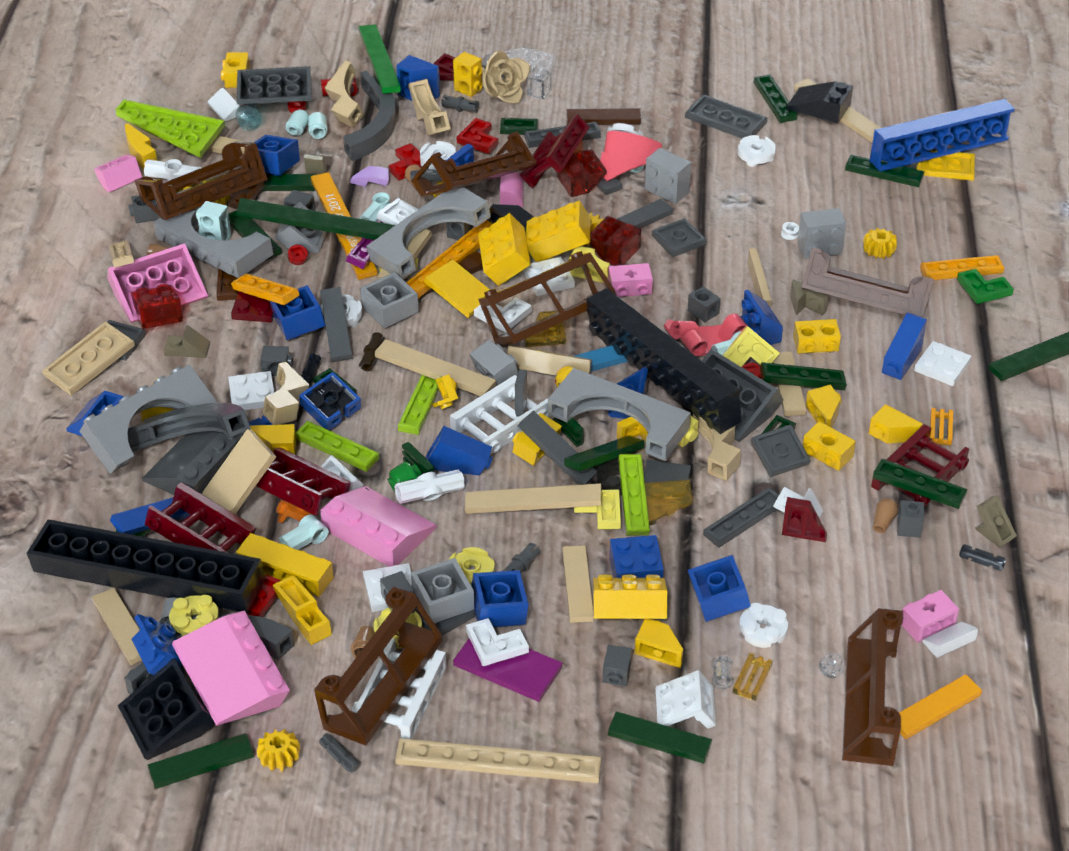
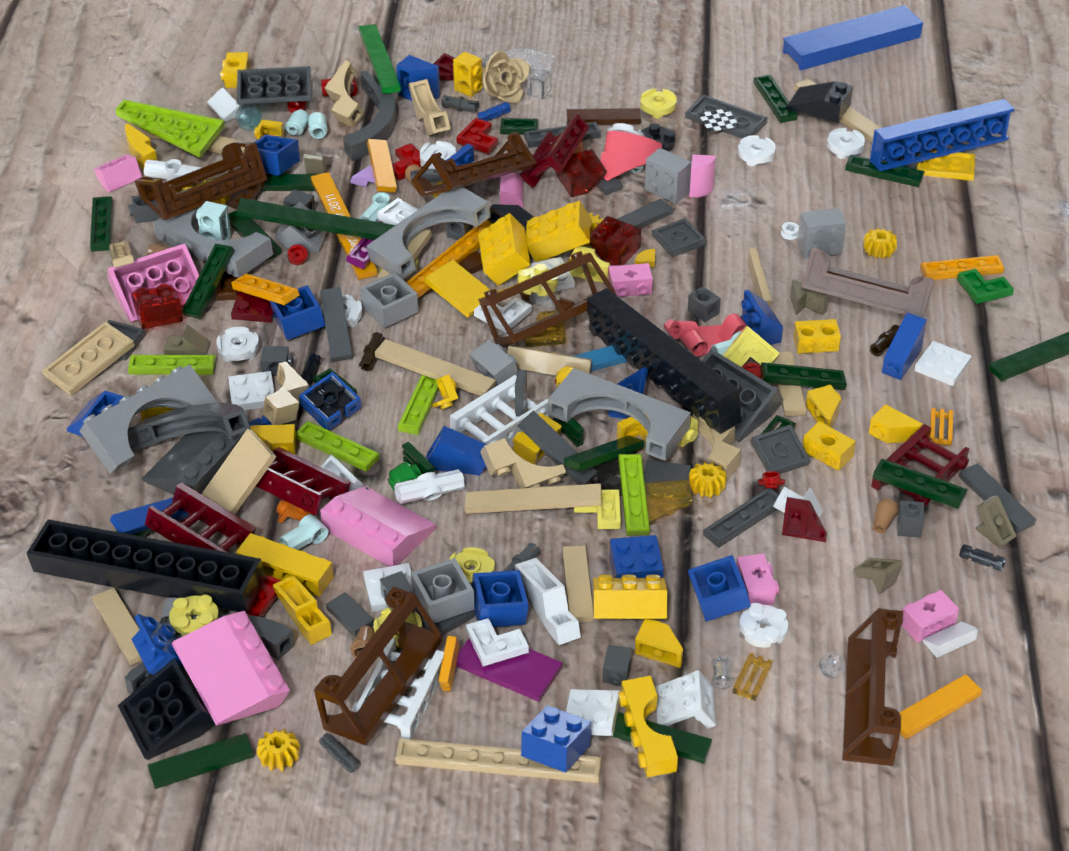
none -> dark green tile [90,196,113,252]
none -> lime tile [128,355,216,375]
none -> dark green tile [181,243,235,319]
none -> white plate [216,327,259,362]
none -> yellow bracket [254,119,285,140]
none -> dark grey tile [326,592,374,637]
none -> light orange tile [367,139,397,193]
none -> light orange tile [439,636,460,692]
none -> blue axle [477,102,511,121]
none -> tan arch [480,438,566,489]
none -> white slope [515,558,581,645]
none -> light yellow plate [518,264,559,296]
none -> clear piece [519,292,575,312]
none -> blue brick [521,705,592,773]
none -> white plate [566,689,619,736]
none -> yellow arch [618,676,678,778]
none -> yellow tile [635,249,655,267]
none -> light yellow plate [640,88,677,119]
none -> black plate [641,123,675,152]
none -> yellow gear [688,461,727,499]
none -> bright pink brick [689,154,716,197]
none -> sticker [698,108,739,132]
none -> bright pink brick [736,554,779,608]
none -> red plate [758,471,785,489]
none -> tile [783,5,923,71]
none -> white plate [827,128,865,159]
none -> dark tan slope [854,558,903,594]
none -> dark brown pin [870,325,900,356]
none -> dark grey tile [959,463,1036,533]

